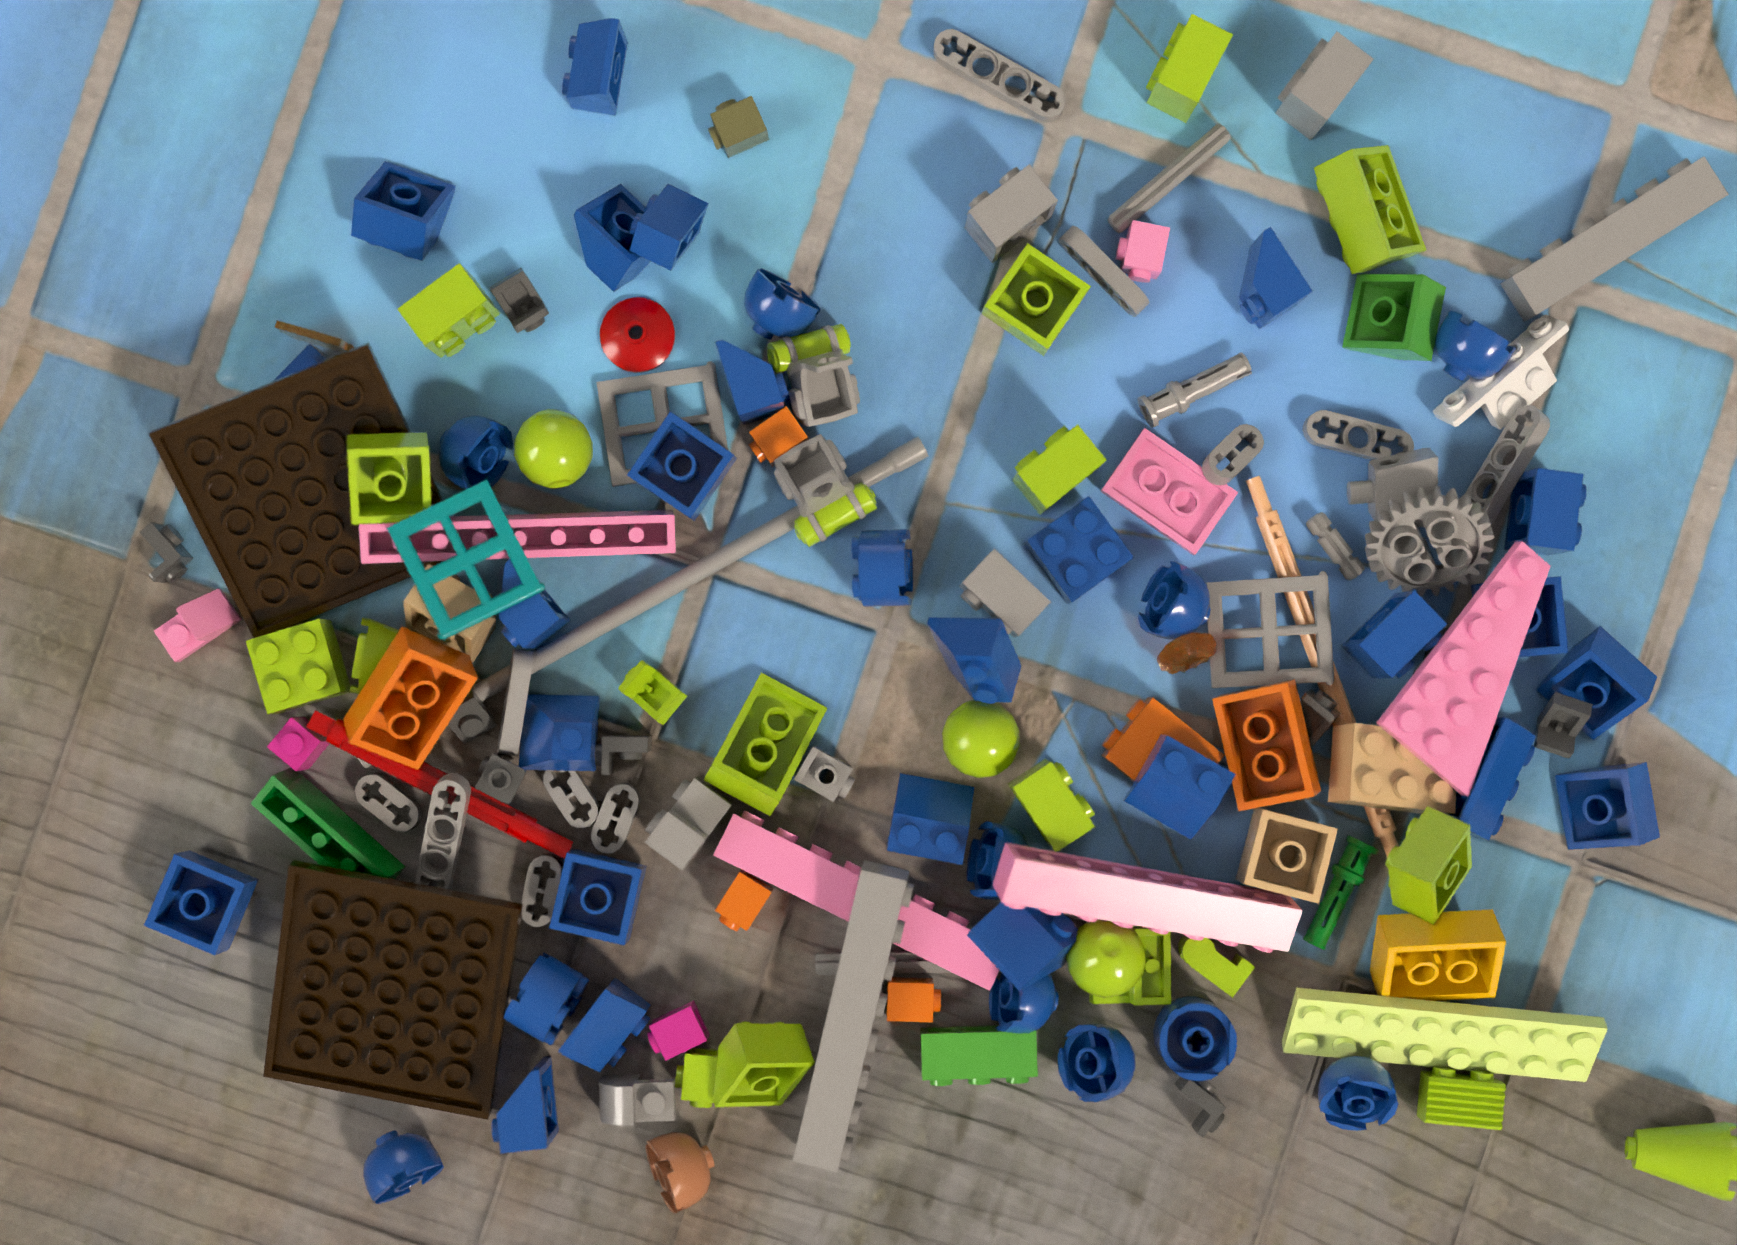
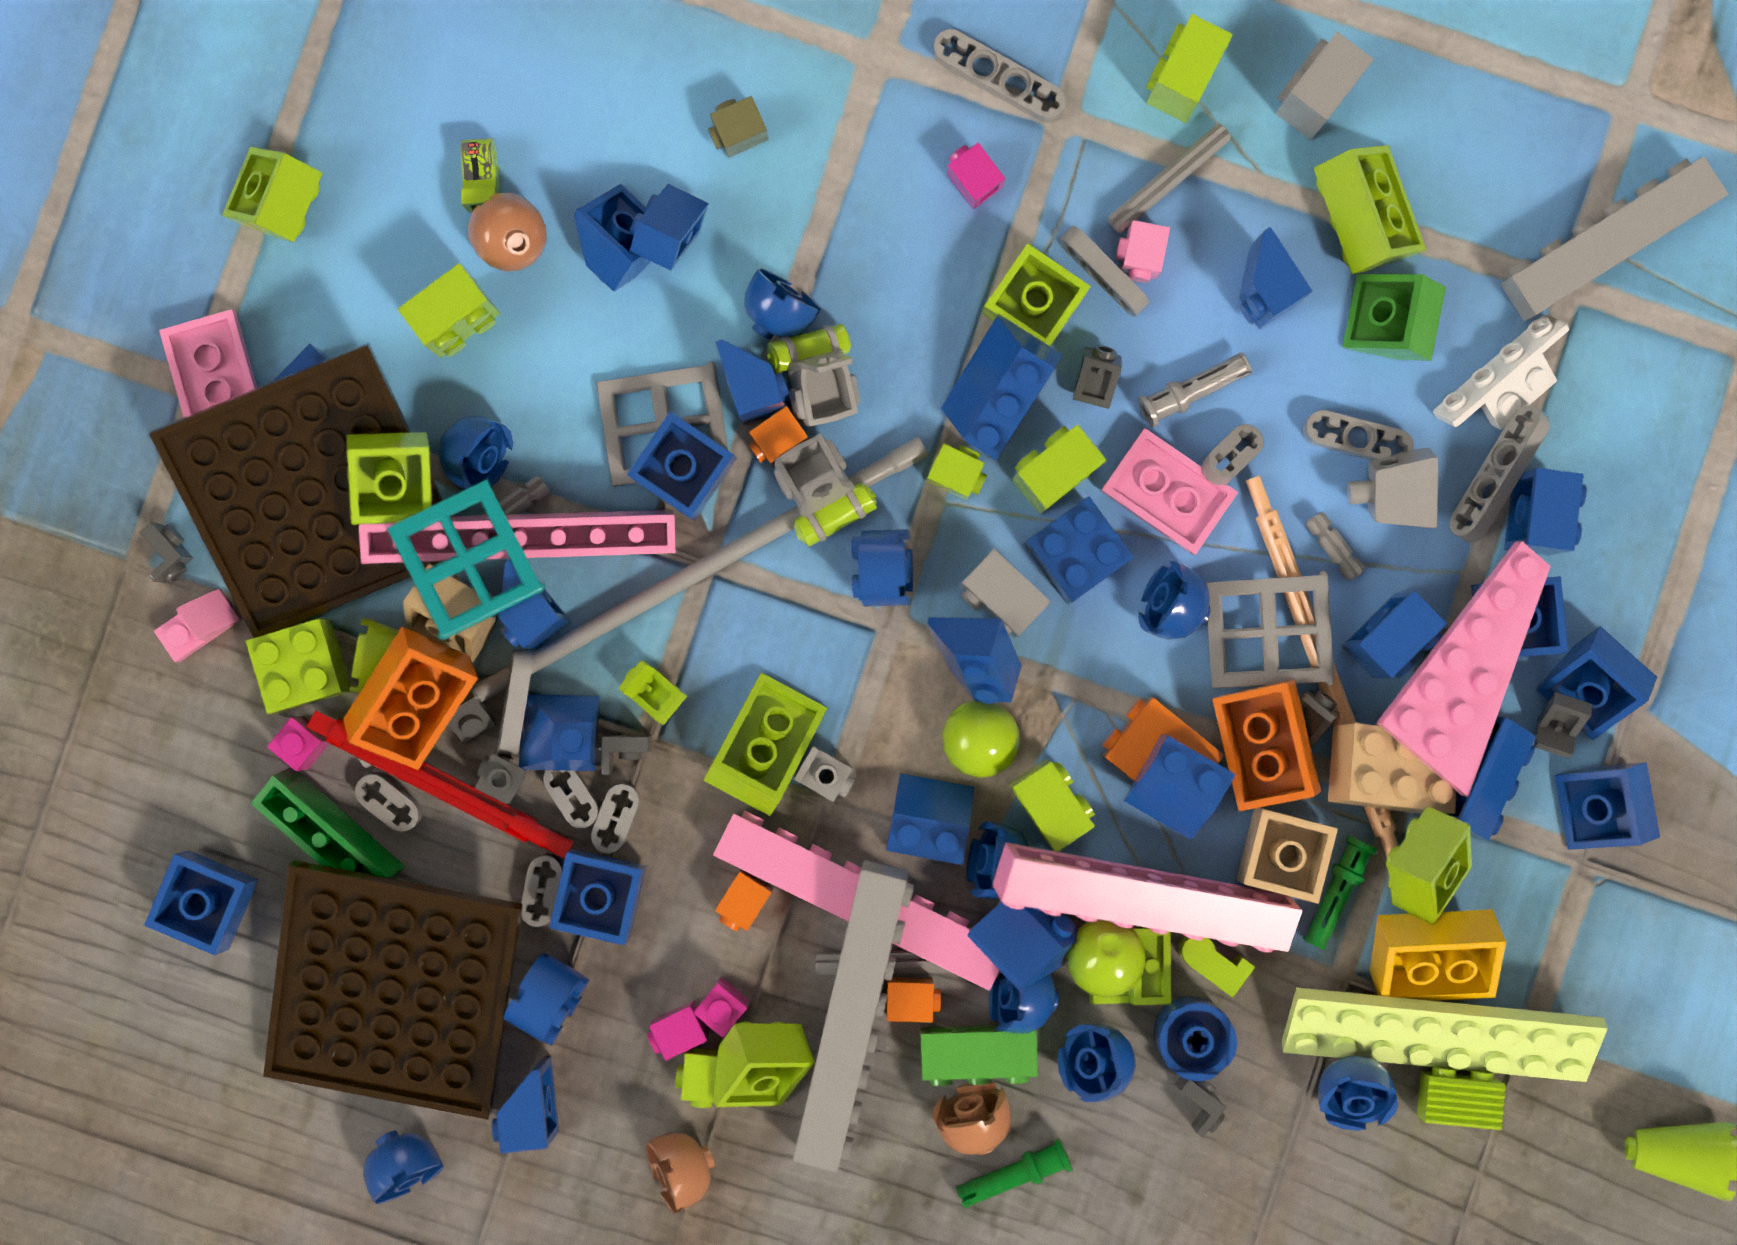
clear orange piece [275,320,355,353] -> none
blue slope [351,161,456,261] -> none
light grey beam [415,773,471,890] -> none
dark grey bracket [489,267,549,333] -> none
lime piece [514,409,593,489] -> none
blue slope [558,978,651,1072] -> none
blue slope [562,18,628,116] -> none
light grey brick [599,1074,676,1126] -> none
red dish [600,297,675,373] -> none
light grey brick [644,776,734,870] -> none
light grey brick [965,164,1058,263] -> none
clear orange gear [1157,632,1217,674] -> none
light grey gear [1365,486,1494,597] -> none
blue cylinder [1435,310,1516,382] -> none
none -> bright pink plate [159,309,258,417]
none -> lime slope [222,147,323,243]
none -> lime leg [461,138,501,213]
none -> nougat cylinder [468,192,547,272]
none -> light grey axle [481,476,550,516]
none -> dark pink brick [693,977,750,1038]
none -> lime brick [926,443,987,501]
none -> nougat cylinder [933,1081,1011,1155]
none -> blue slope [941,314,1063,460]
none -> dark pink brick [946,142,1006,209]
none -> green pin [956,1138,1073,1209]
none -> dark grey bracket [1073,345,1122,409]

